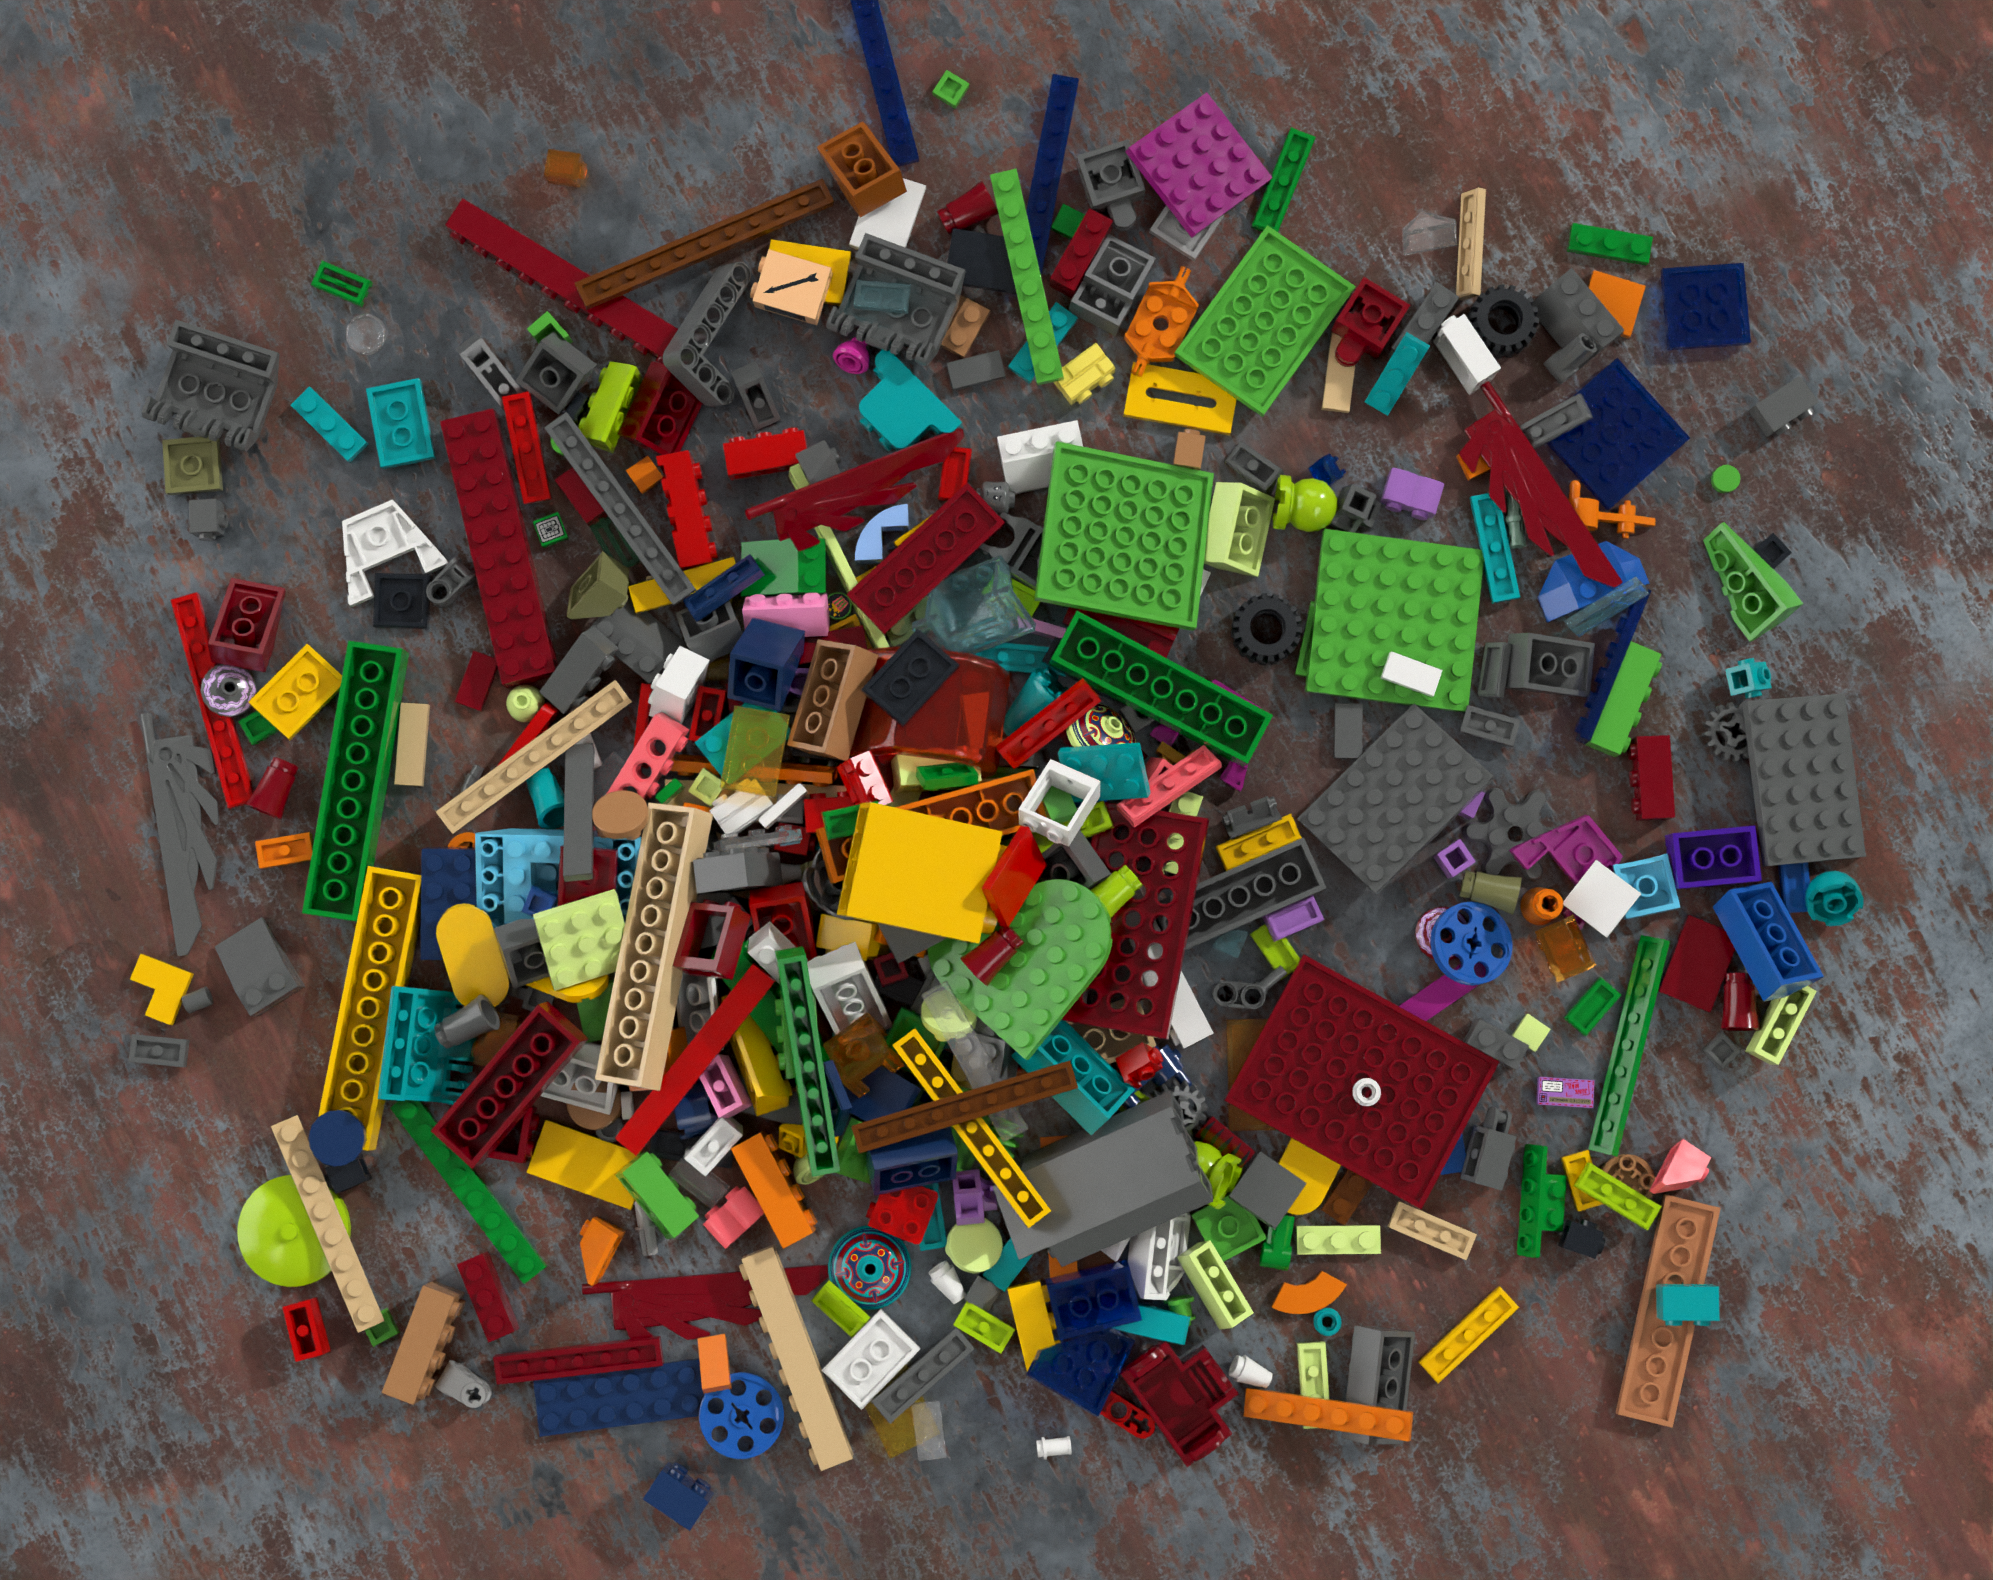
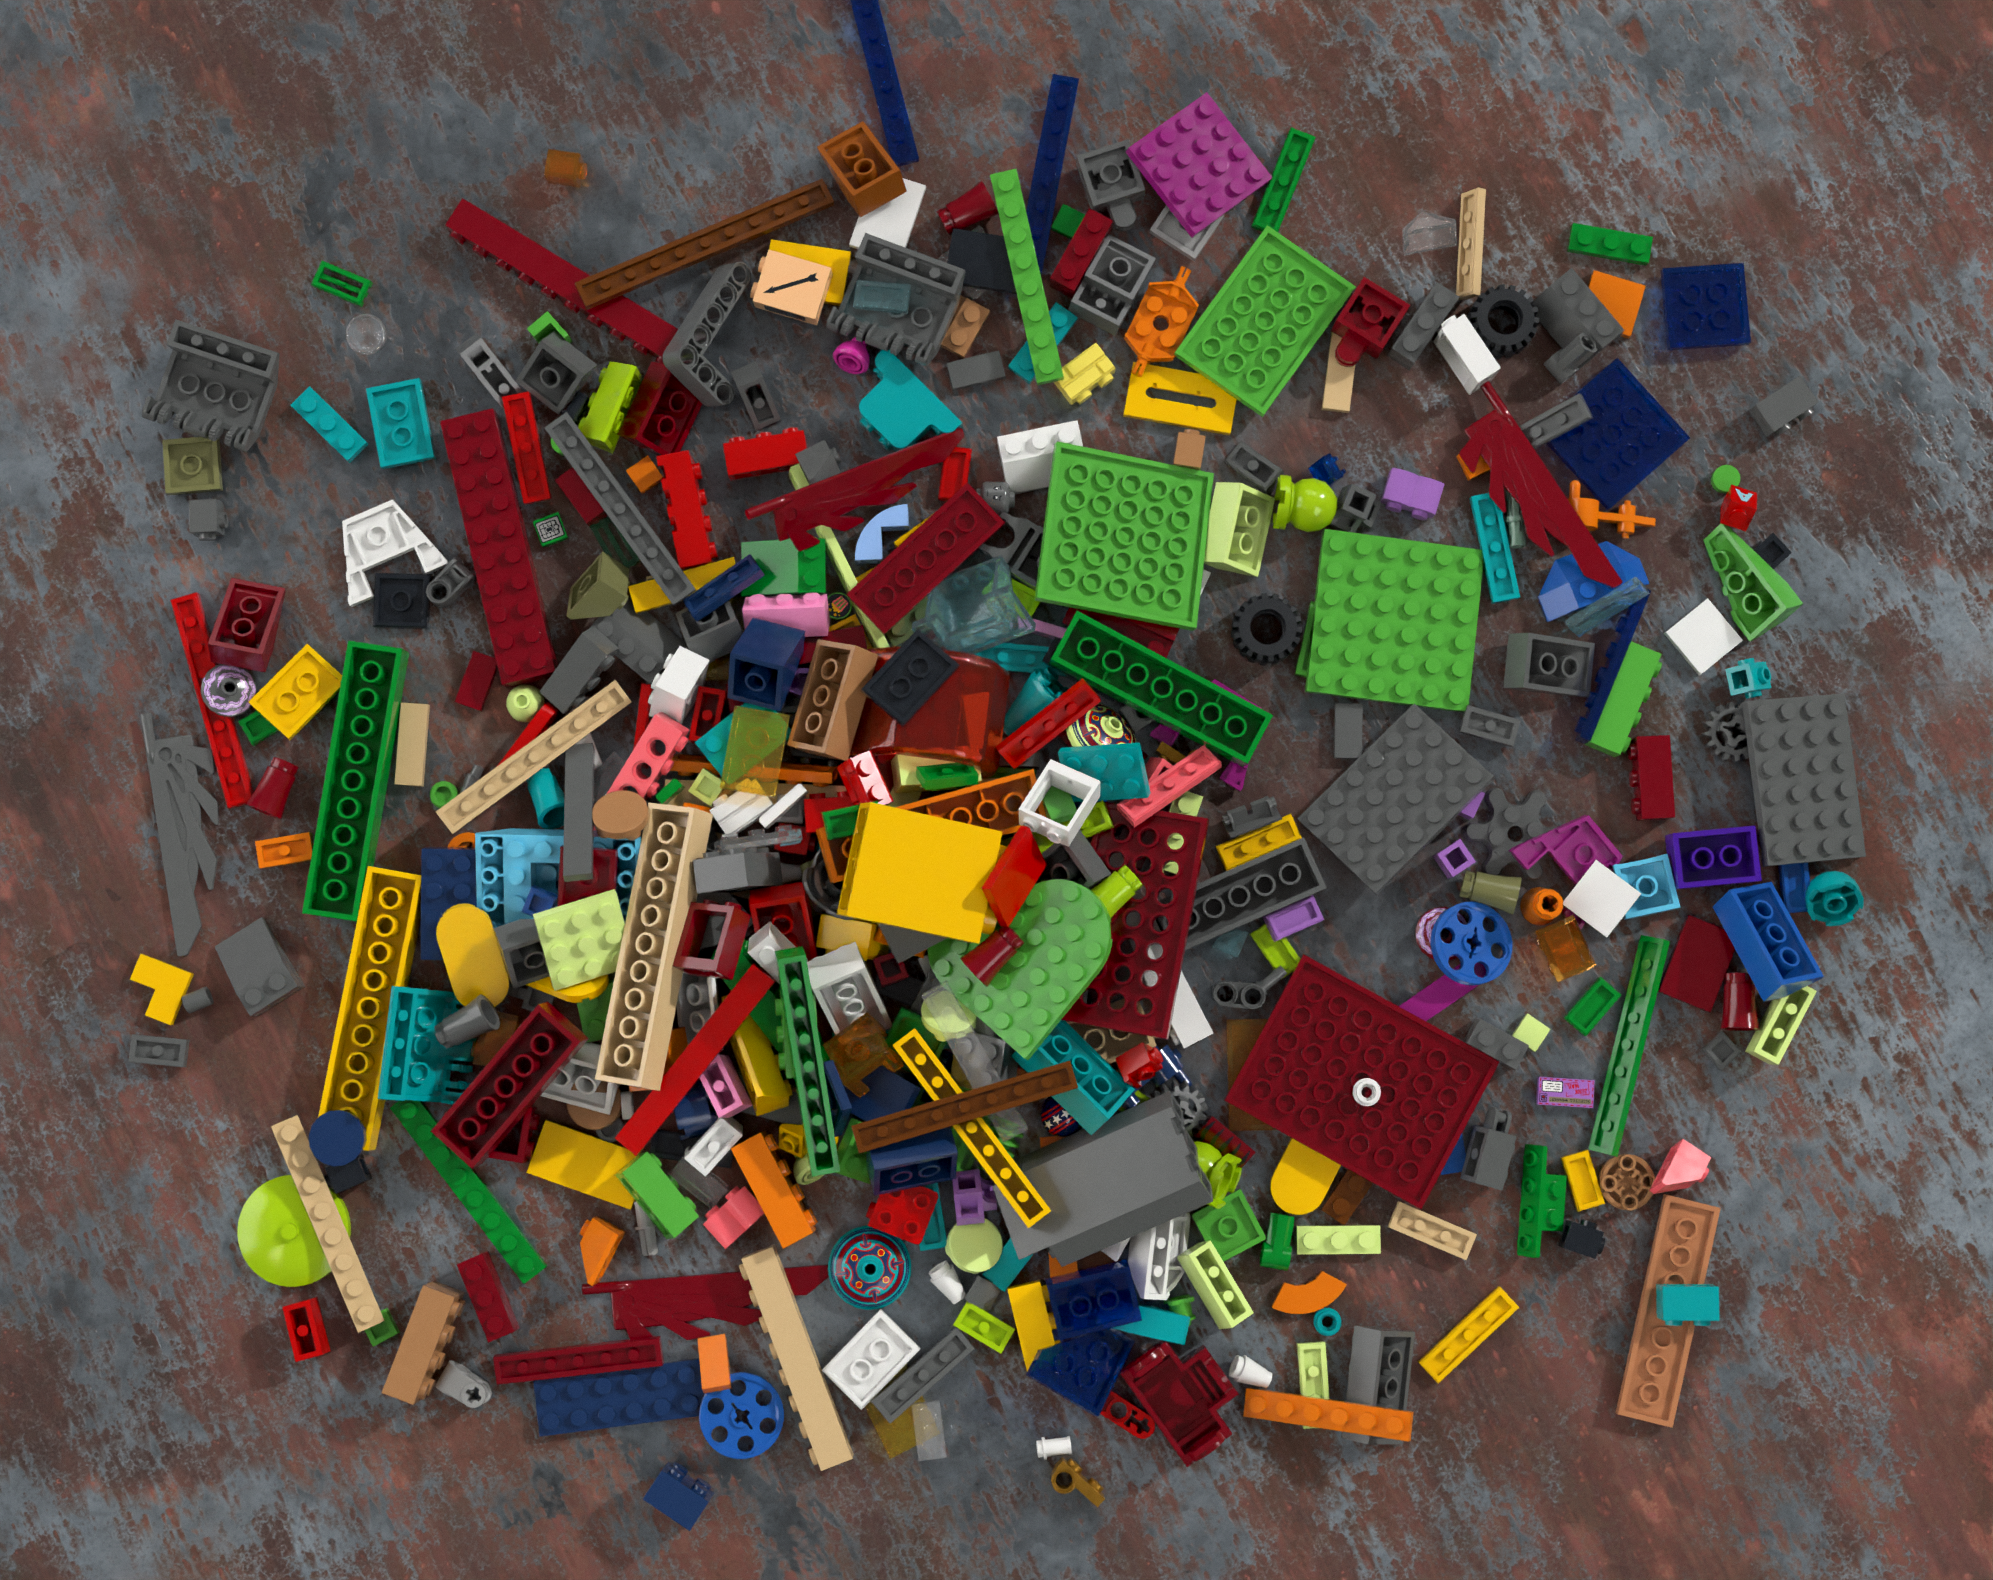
lime tile [811,1280,871,1338] -> none
bright green tile [932,70,969,109] -> none
dark grey tile [1229,1152,1307,1230] -> none
teal plate [1365,332,1430,416] -> none
white tile [1381,651,1442,697] -> none
dark grey tile [1477,642,1512,698] -> none
lime tile [1574,1162,1662,1231] -> none
none -> bright green tile [430,781,459,808]
none -> clear blue helmet [1040,1096,1082,1137]
none -> pearl gold plate [1051,1457,1105,1508]
none -> white tile [1664,598,1743,675]
none -> red brick [1720,485,1757,532]

